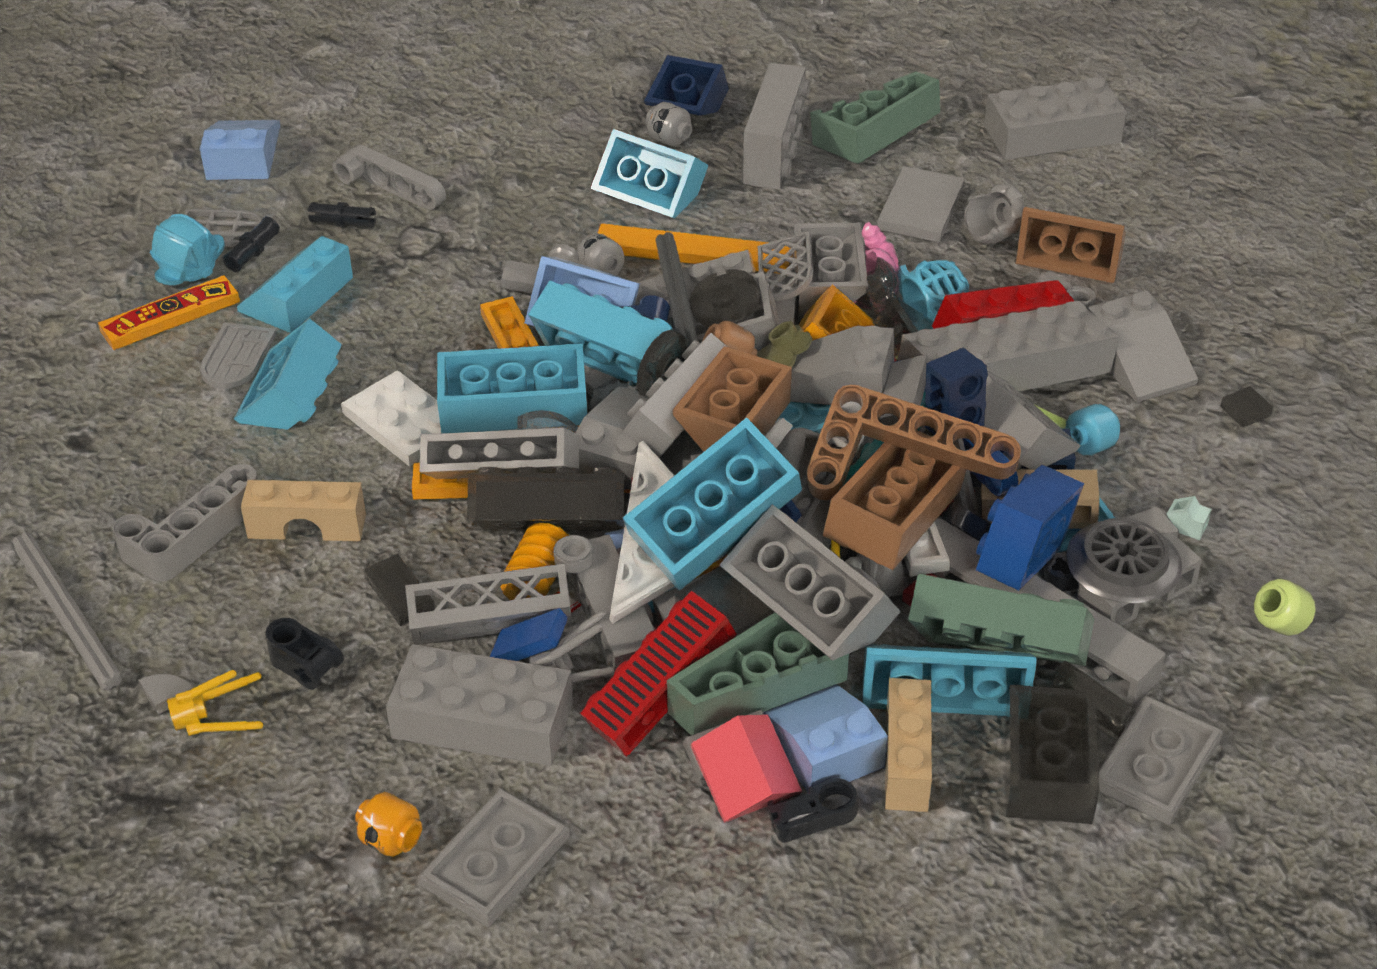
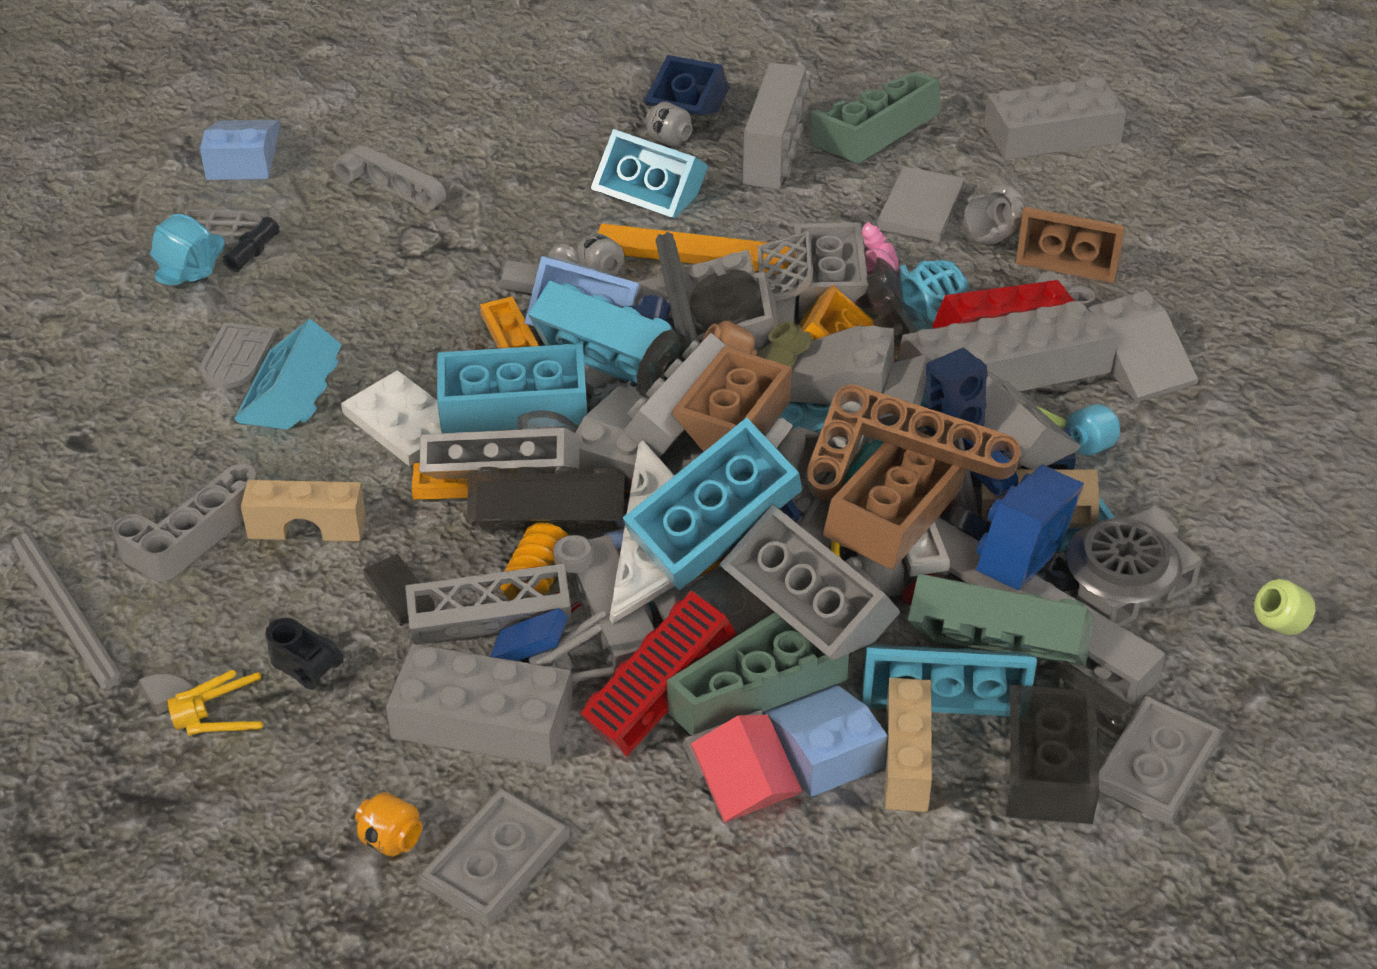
tile [98,275,240,350] -> none
medium azure slope [237,236,353,333] -> none
black pin [308,202,376,228] -> none
black piece [768,778,859,843] -> none
light aqua piece [1167,496,1212,540] -> none
clear smoke tile [1220,386,1273,428] -> none

